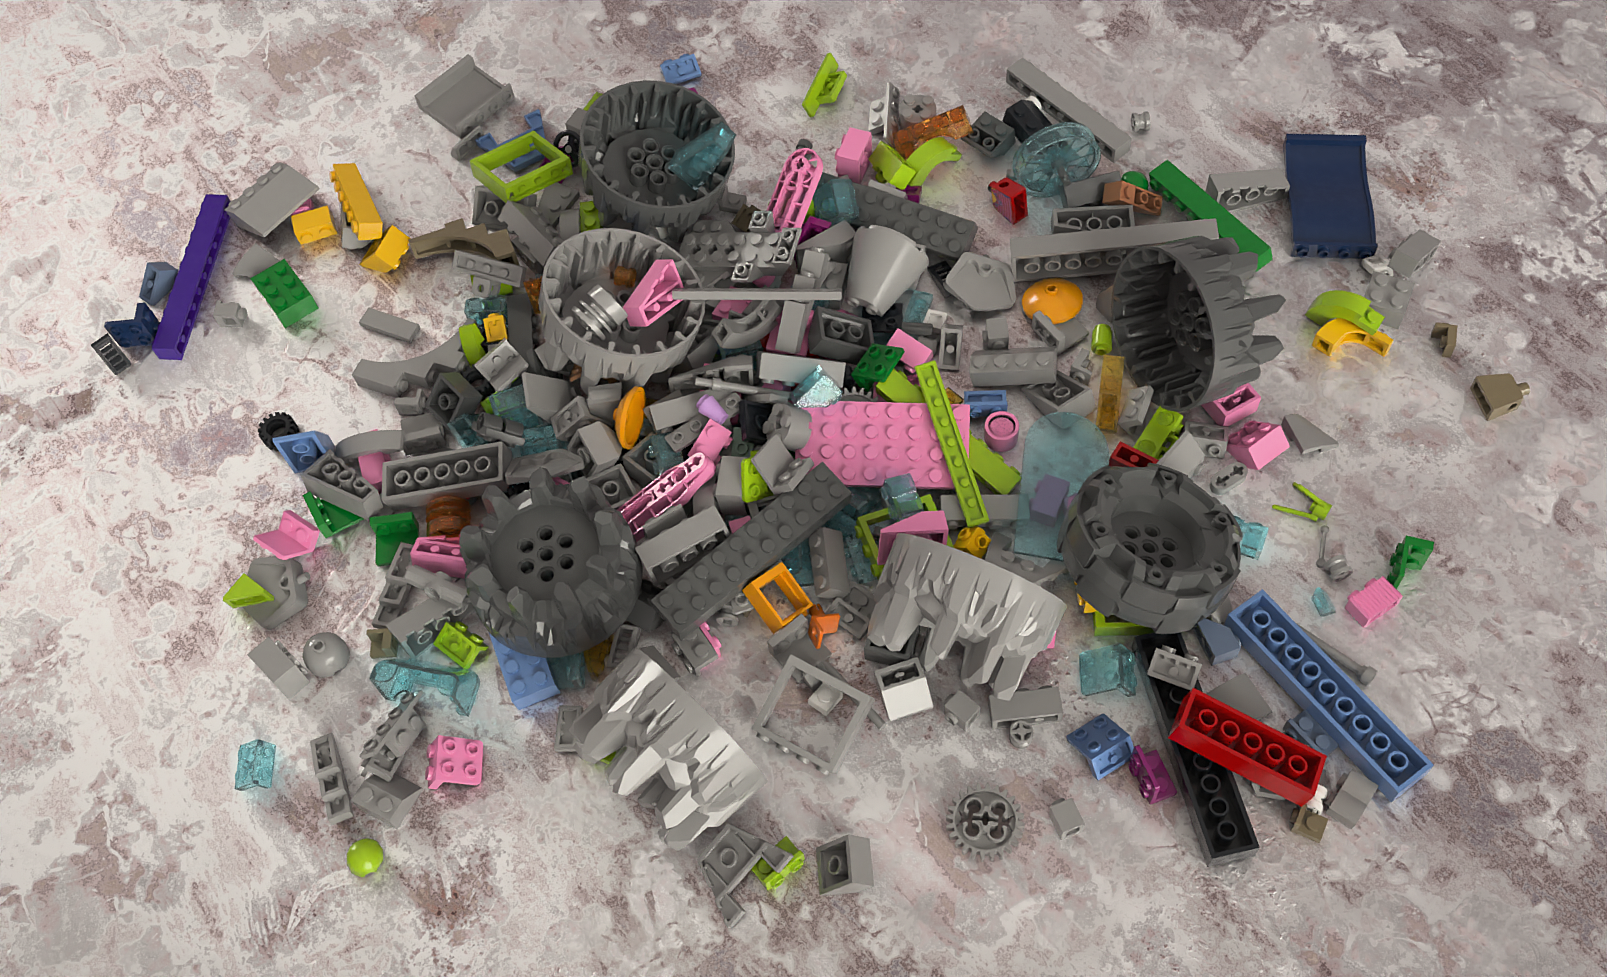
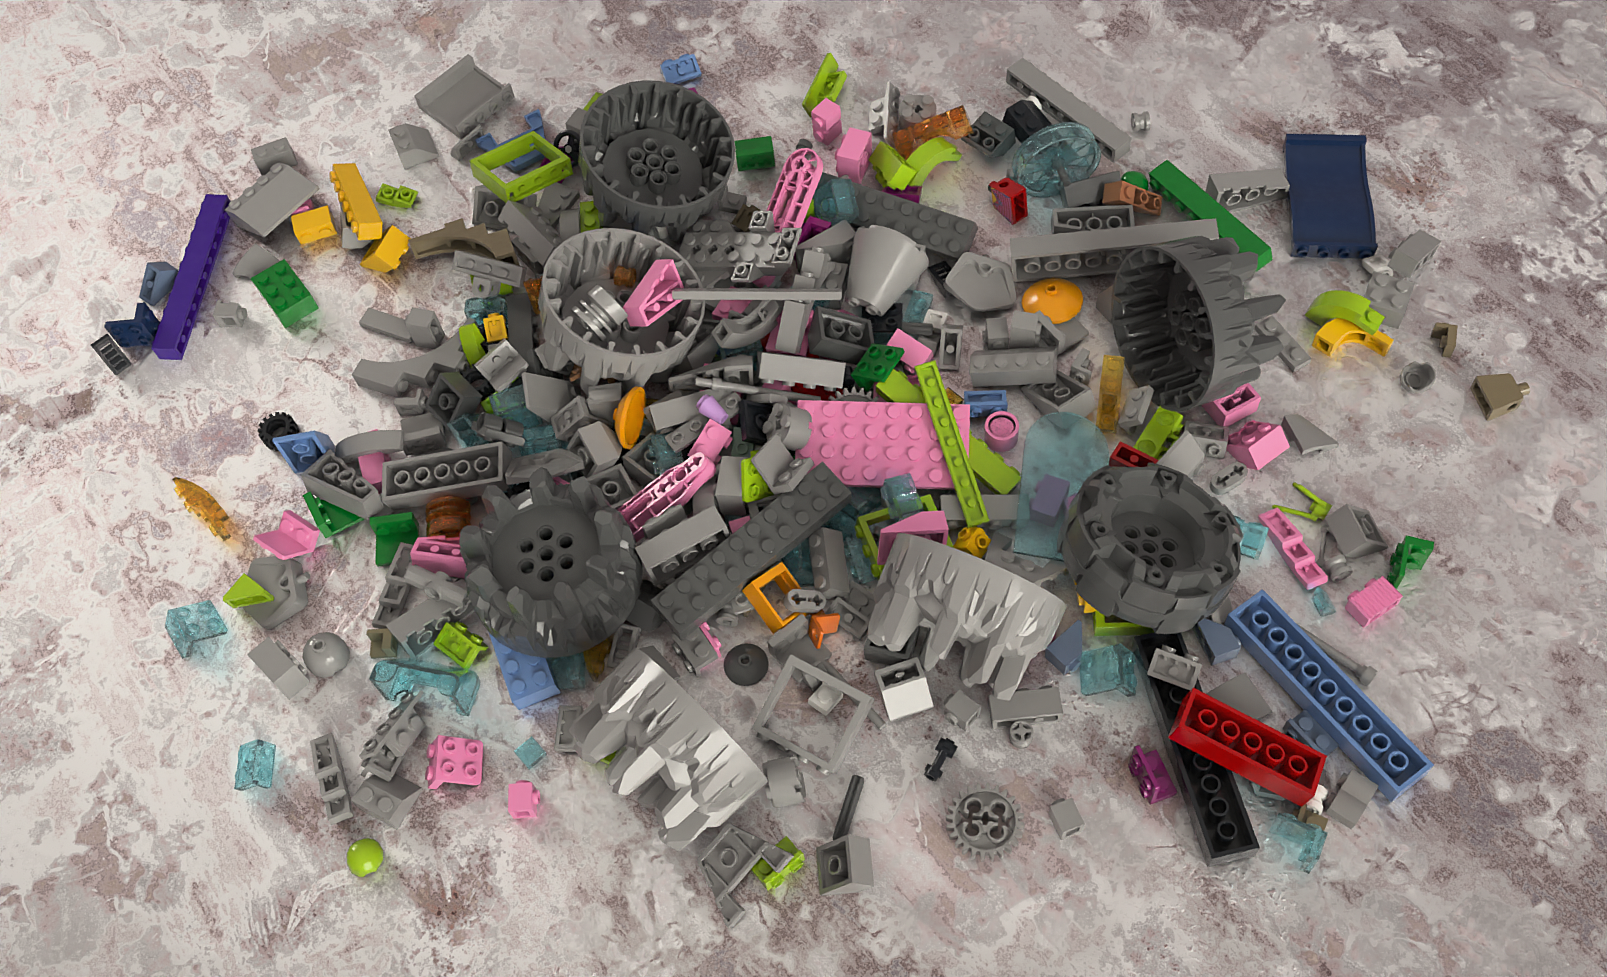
clear light blue wedge [668,122,737,192] -> none
clear light blue slope [789,365,843,408] -> none
light grey plate [868,179,908,200] -> none
medium blue bracket [1066,714,1134,780] -> none
lime brick [1091,324,1113,356] -> none
none -> clear light blue bracket [165,600,228,659]
none -> clear yellow slope [172,477,231,541]
none -> light grey brick [251,137,298,175]
none -> lime slope [376,183,418,208]
none -> light grey slope [388,123,439,169]
none -> light grey brick [405,307,445,349]
none -> bright pink brick [508,780,540,819]
none -> clear light blue tile [514,736,547,770]
none -> dark grey dish [724,643,769,686]
none -> green bracket [735,136,776,172]
none -> light grey brick [762,755,806,808]
none -> light grey beam [783,589,826,614]
none -> bright pink piece [811,98,842,146]
none -> dark grey axle [832,775,864,840]
none -> black bar [924,737,958,781]
none -> light grey brick [1009,310,1042,349]
none -> sand blue slope [1045,619,1082,675]
none -> light grey plate [1255,315,1312,372]
none -> bright pink slope [1258,507,1328,590]
none -> clear light blue bracket [1269,813,1328,874]
none -> light grey slope [1325,504,1389,559]
none -> light grey hair [1399,361,1436,394]

